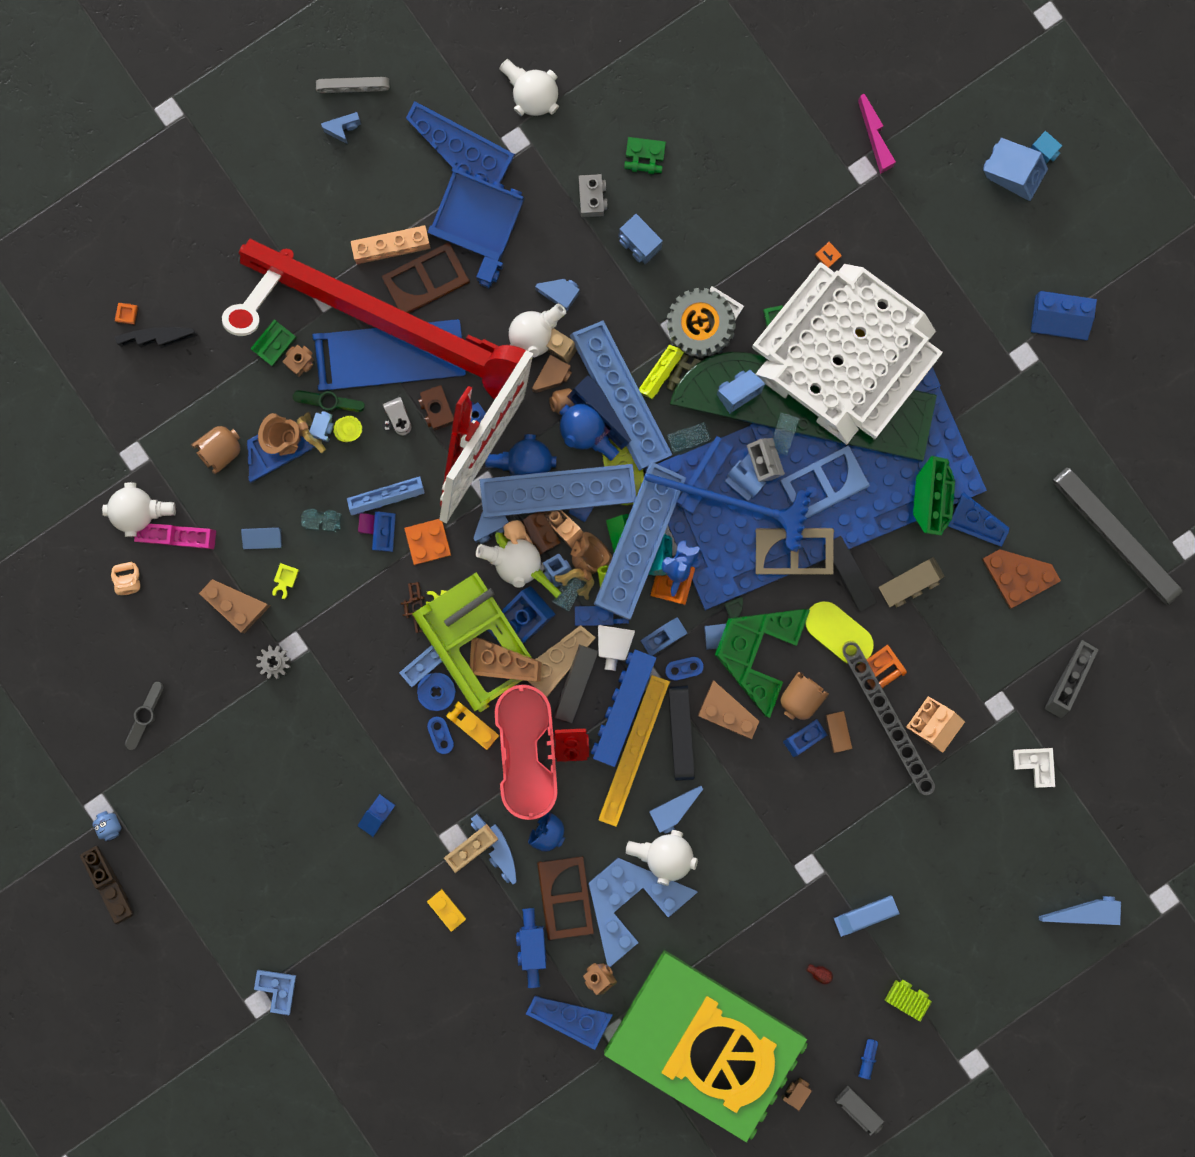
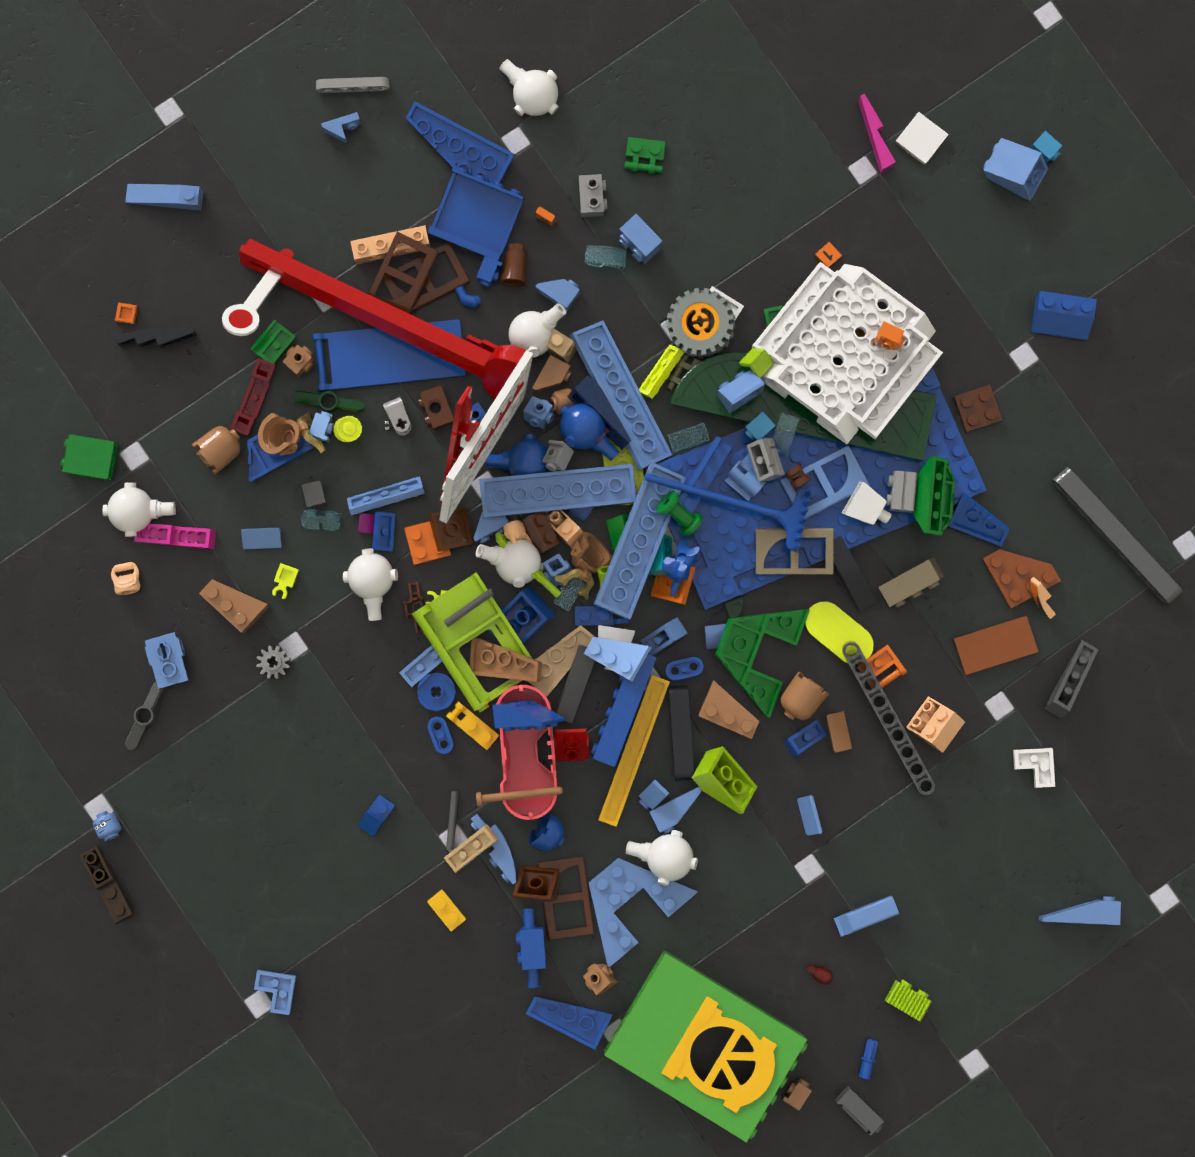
none -> green brick [61,434,118,482]
none -> medium blue slope [125,184,203,211]
none -> medium blue piece [145,632,189,689]
none -> dark red slope [230,358,276,436]
none -> dark grey panel [302,481,328,509]
none -> white piece [343,548,398,621]
none -> reddish brown window [368,231,439,314]
none -> reddish brown plate [428,507,475,552]
none -> dark grey bar [446,791,459,850]
none -> blue arm [455,286,481,308]
none -> medium nougat bar [476,786,563,806]
none -> blue slope [492,700,565,731]
none -> reddish brown plant [500,243,527,287]
none -> reddish brown slope [512,866,559,902]
none -> medium blue brick [523,396,554,429]
none -> orange tile [535,207,555,226]
none -> light grey brick [542,440,574,472]
none -> clear light blue slope [584,245,627,270]
none -> light blue wing [584,637,651,681]
none -> medium blue slope [639,779,669,810]
none -> green piece [656,491,703,536]
none -> lime slope [692,746,757,814]
none -> lime panel [739,348,774,378]
none -> dark azure brick [745,410,776,440]
none -> reddish brown wheel [784,464,811,490]
none -> medium blue slope [797,795,822,836]
none -> white torso [842,481,891,525]
none -> orange brick [873,321,905,350]
none -> light grey brick [886,471,917,513]
none -> white tile [895,112,949,165]
none -> reddish brown plate [953,385,1002,433]
none -> dark orange tile [953,616,1039,675]
none -> light nougat slope [1031,577,1056,619]

